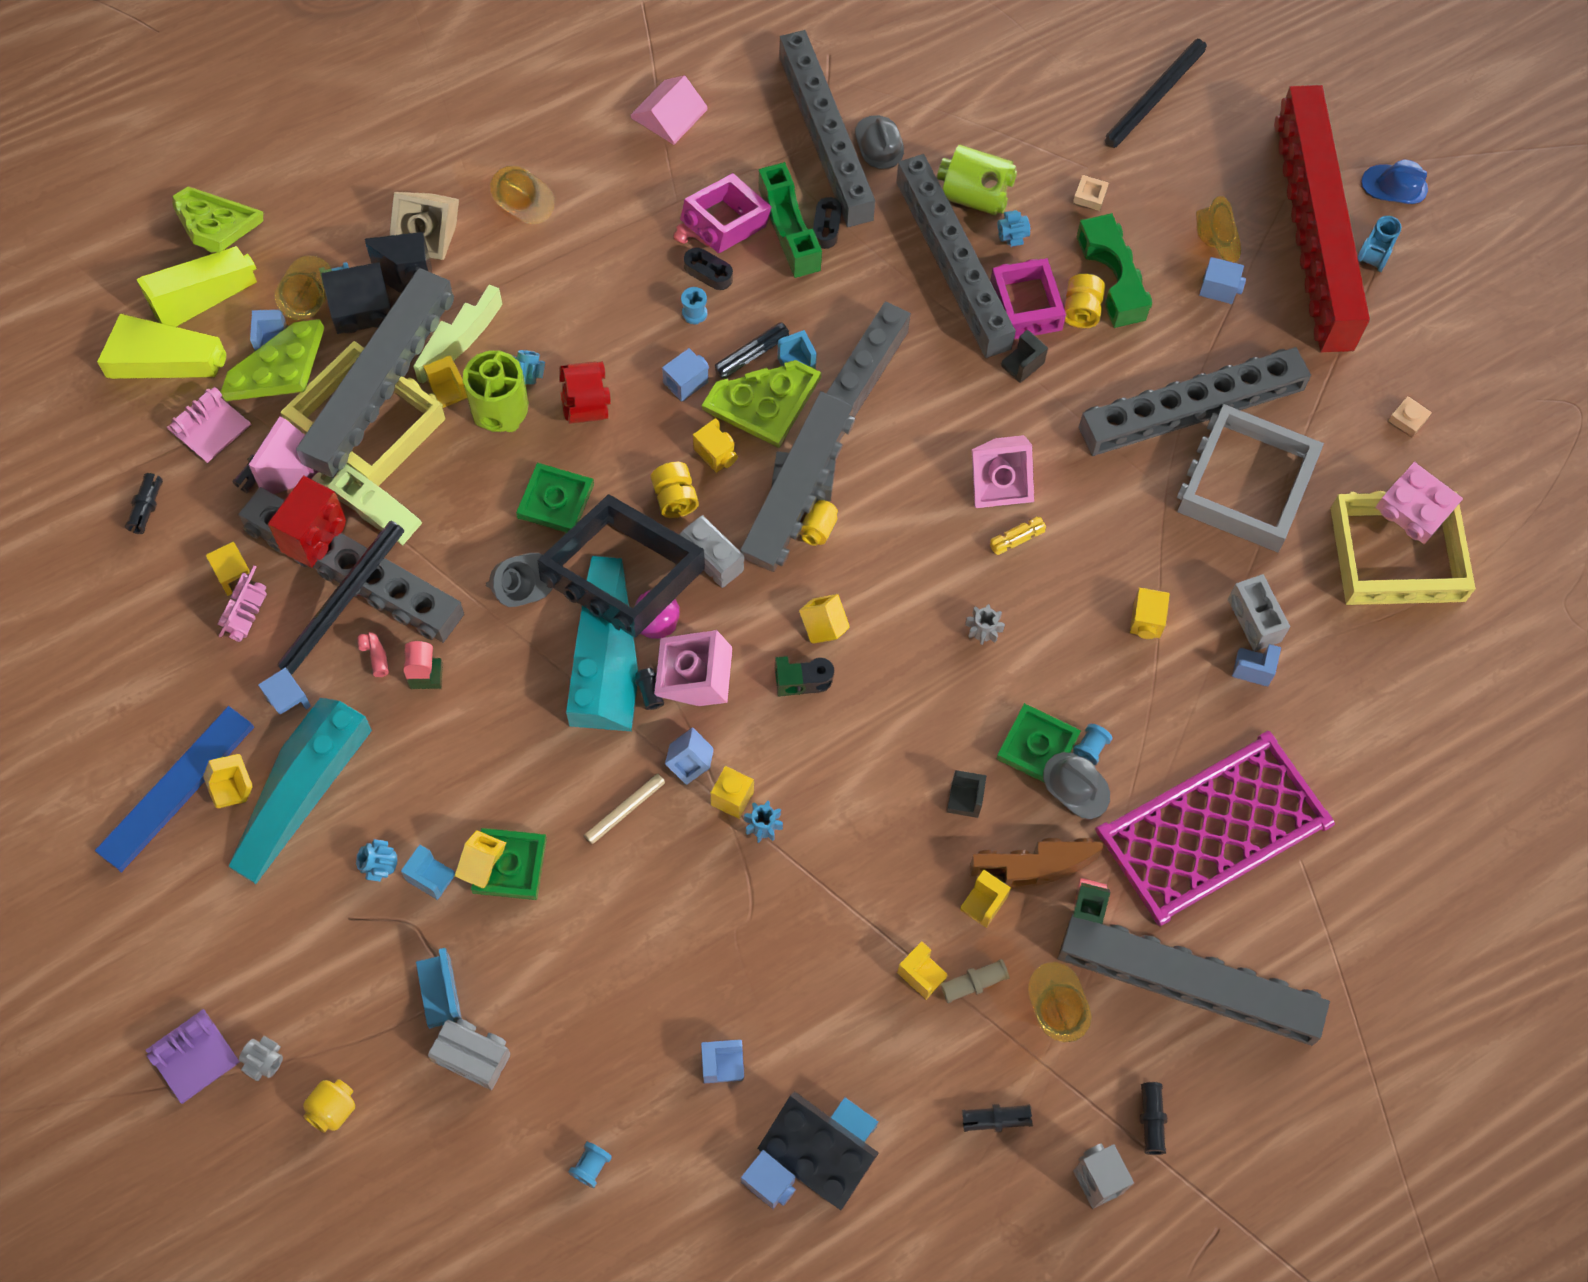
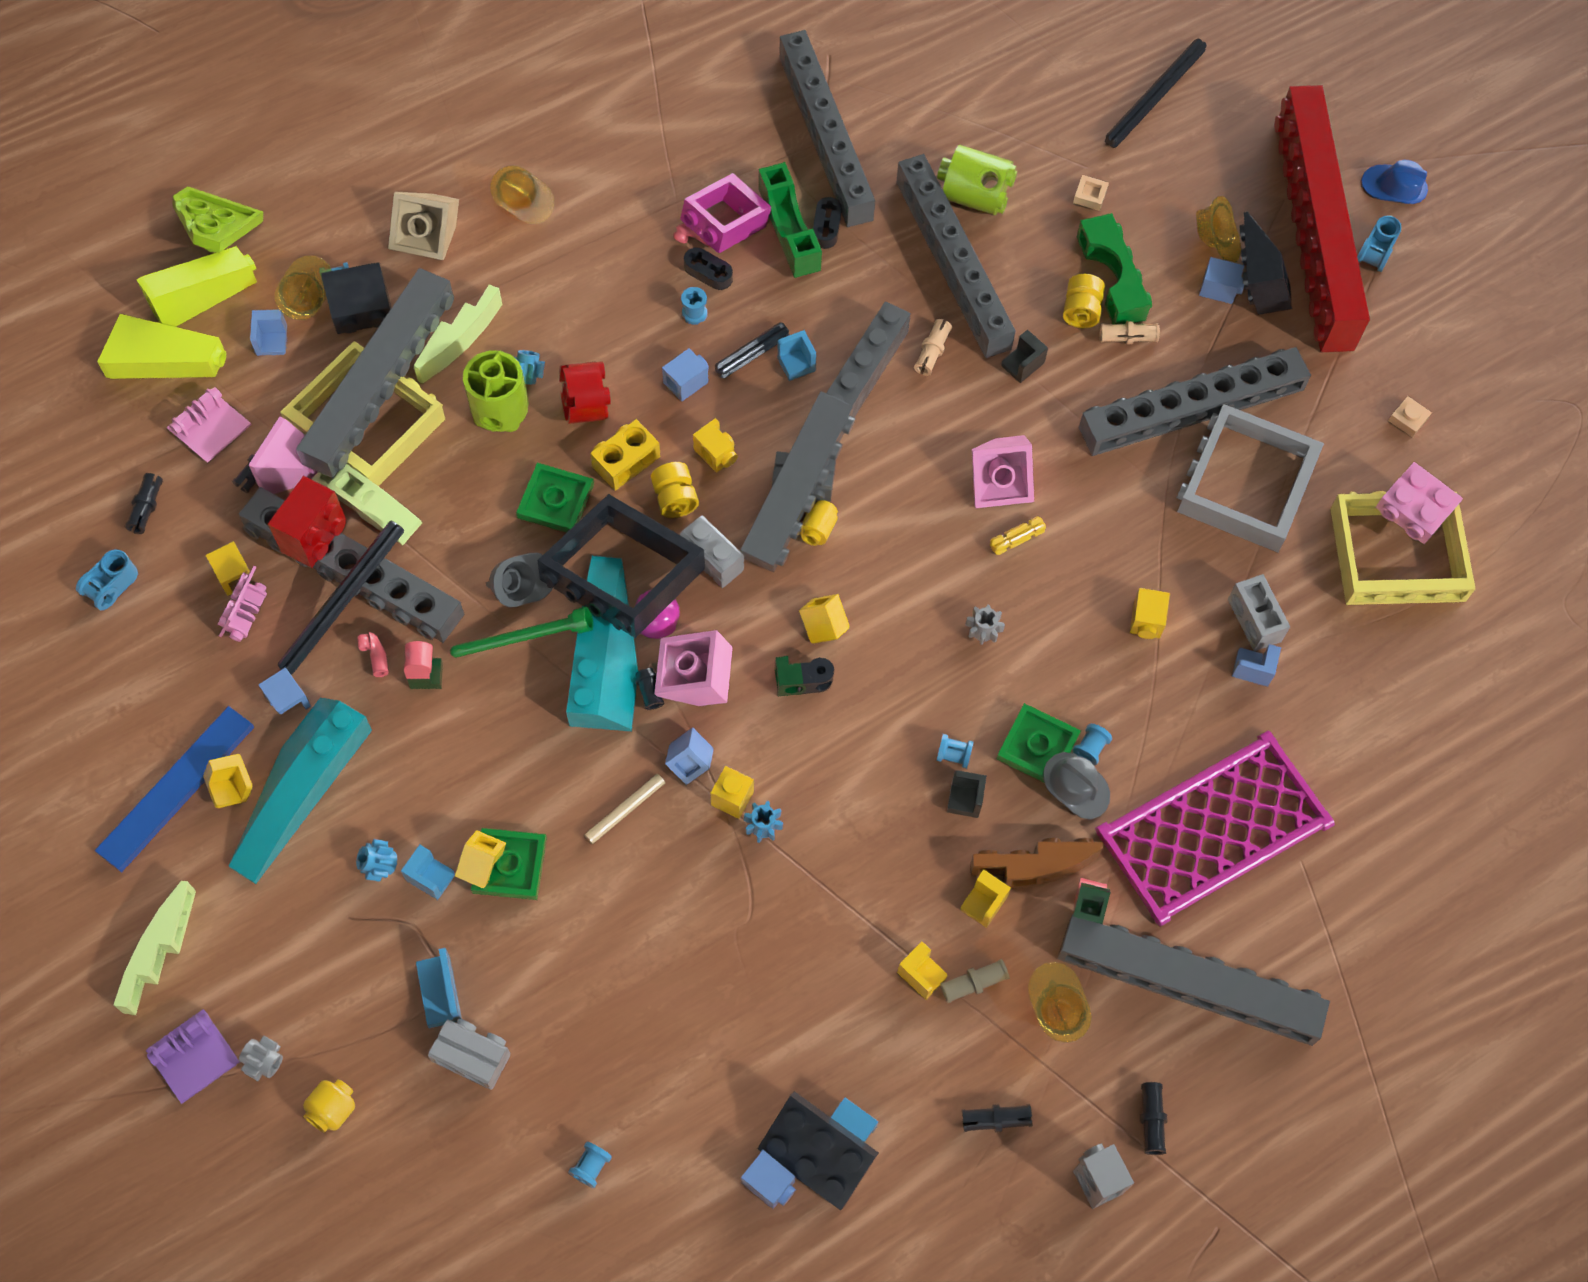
lime plate [220,319,324,401] -> none
black slope [365,232,432,294] -> none
yellow panel [423,355,467,408] -> none
bright pink slope [631,75,707,145] -> none
medium blue panel [701,1040,744,1084] -> none
lime plate [702,360,822,448] -> none
dark grey piece [855,115,904,169] -> none
dark pink window [990,258,1066,339] -> none
dark azure gear [997,210,1030,247] -> none
none -> dark azure piece [76,549,138,610]
none -> yellowish green slope [114,881,196,1015]
none -> green piece [450,607,594,658]
none -> yellow brick [590,419,661,491]
none -> light nougat pin [914,319,952,376]
none -> dark azure bush [936,734,974,769]
none -> light nougat pin [1099,321,1160,344]
none -> black slope [1239,212,1293,315]

